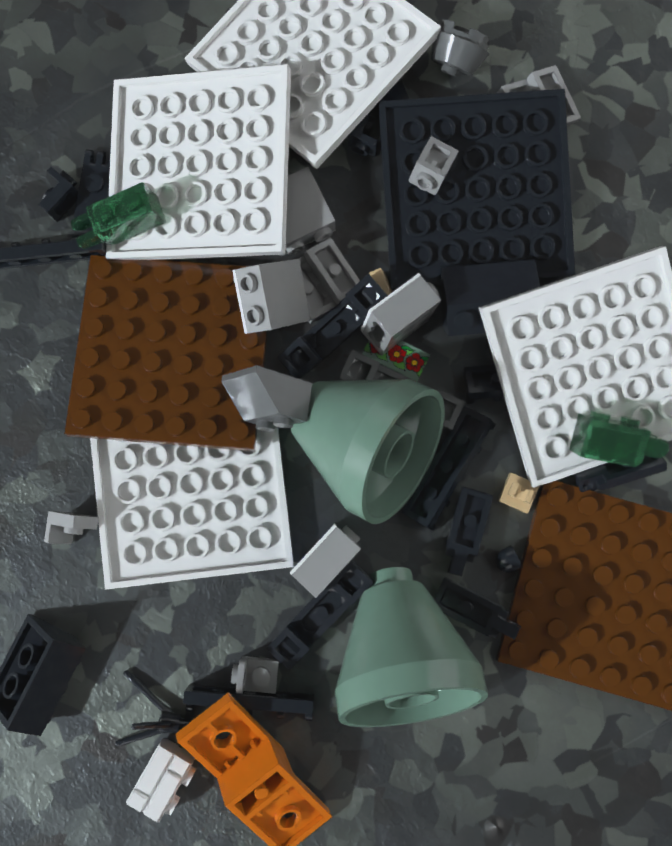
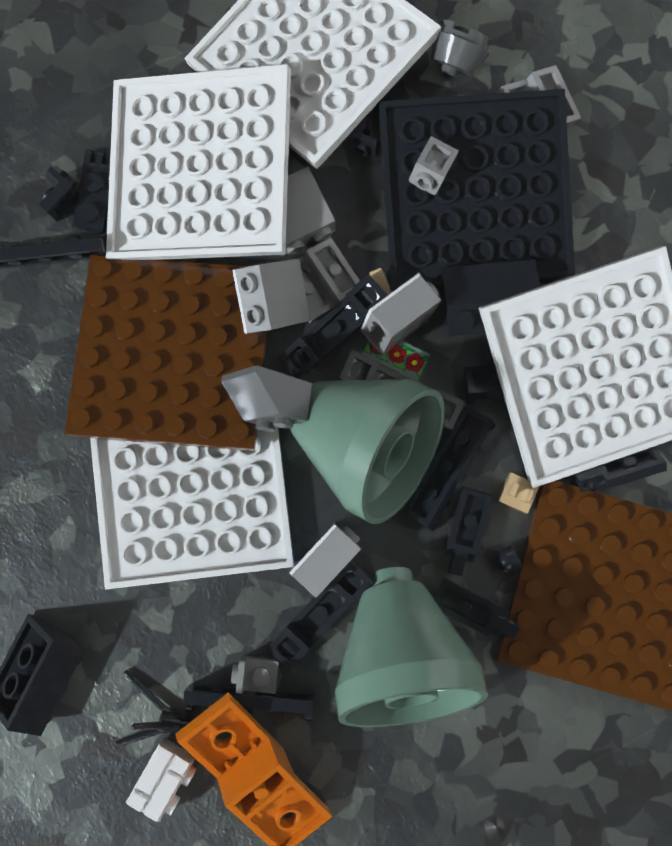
light grey bracket [44,511,99,544] -> none
clear green hinge [71,182,166,249] -> none
clear green hinge [569,410,670,467] -> none

